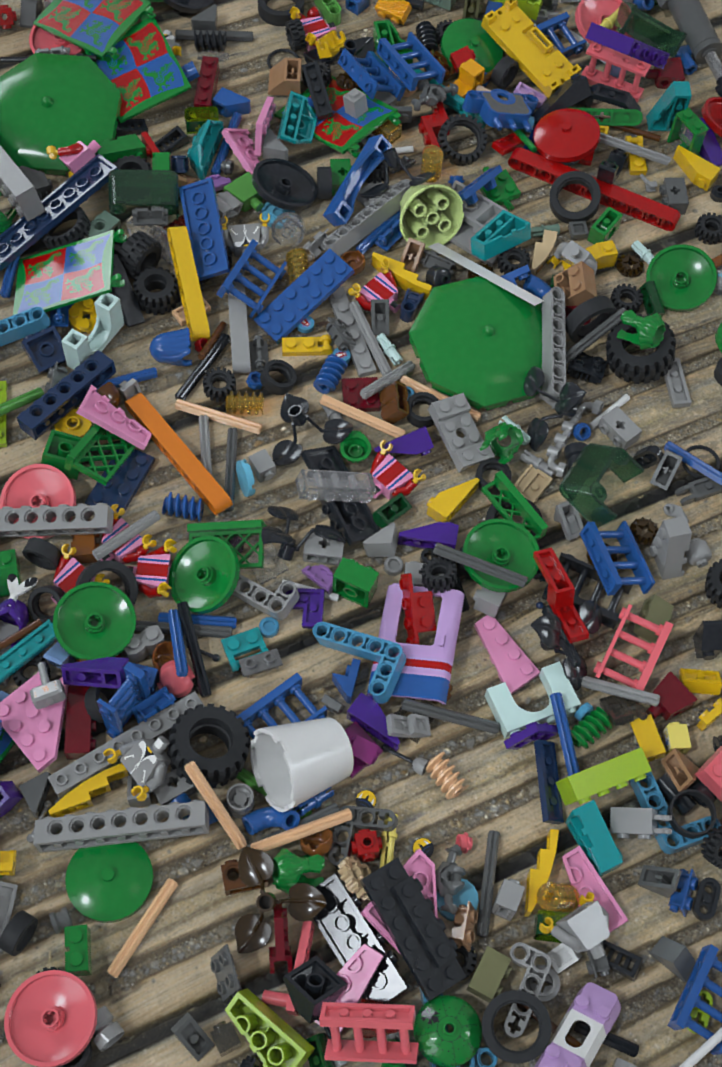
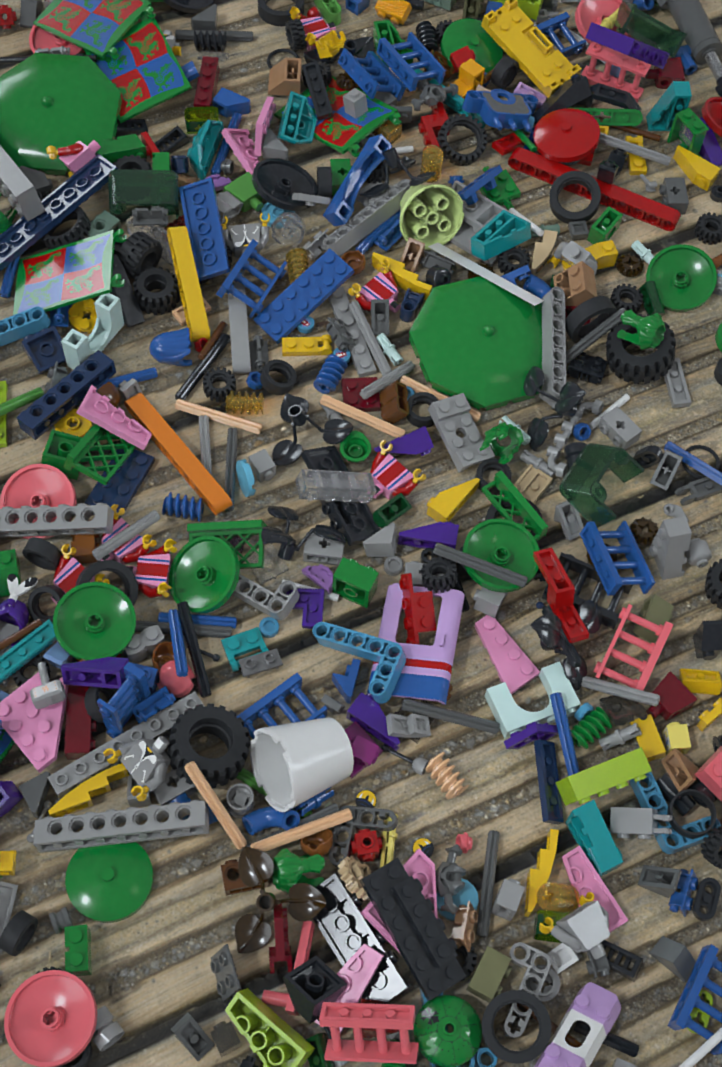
light nougat axle [107,878,178,978] -> none
none -> light grey plate [292,193,330,206]
none -> white bar [508,208,544,236]
none -> light grey pin [599,723,642,751]

